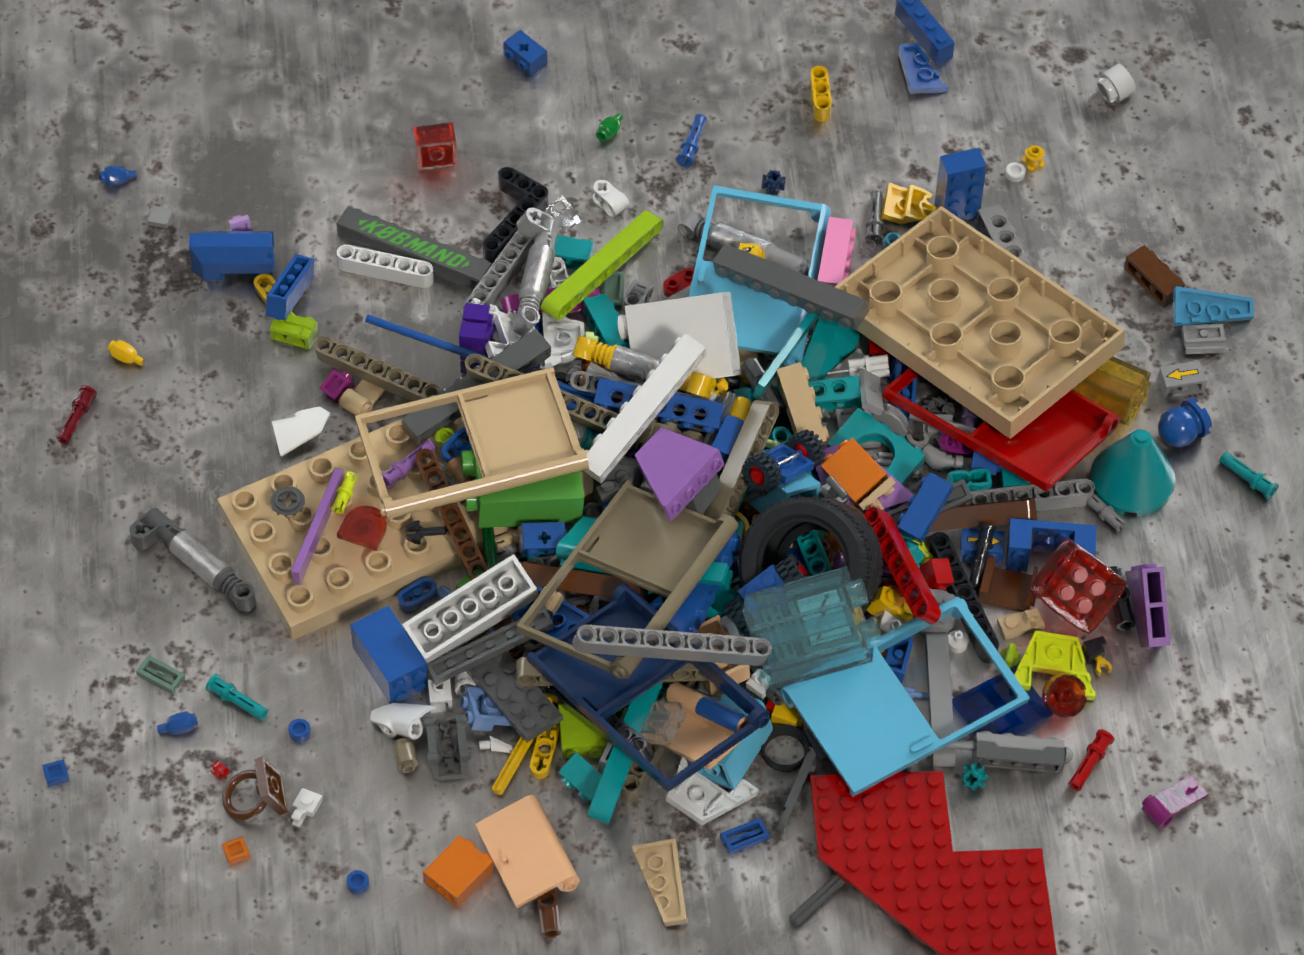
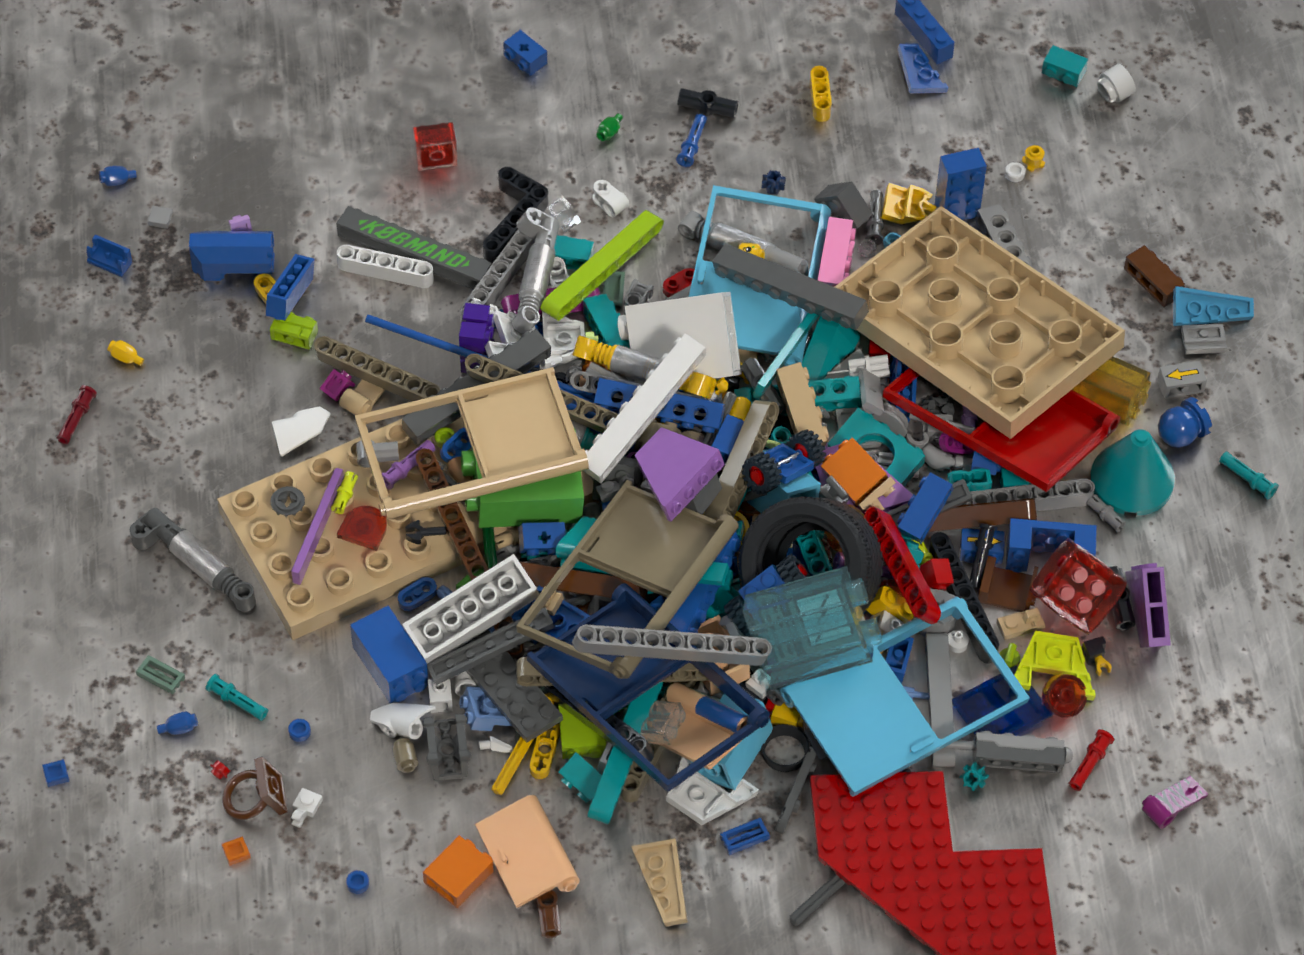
none -> blue hinge [86,234,132,277]
none -> light grey piece [356,440,399,468]
none -> black piece [677,88,739,118]
none -> dark grey brick [814,182,873,229]
none -> teal brick [1041,45,1088,87]

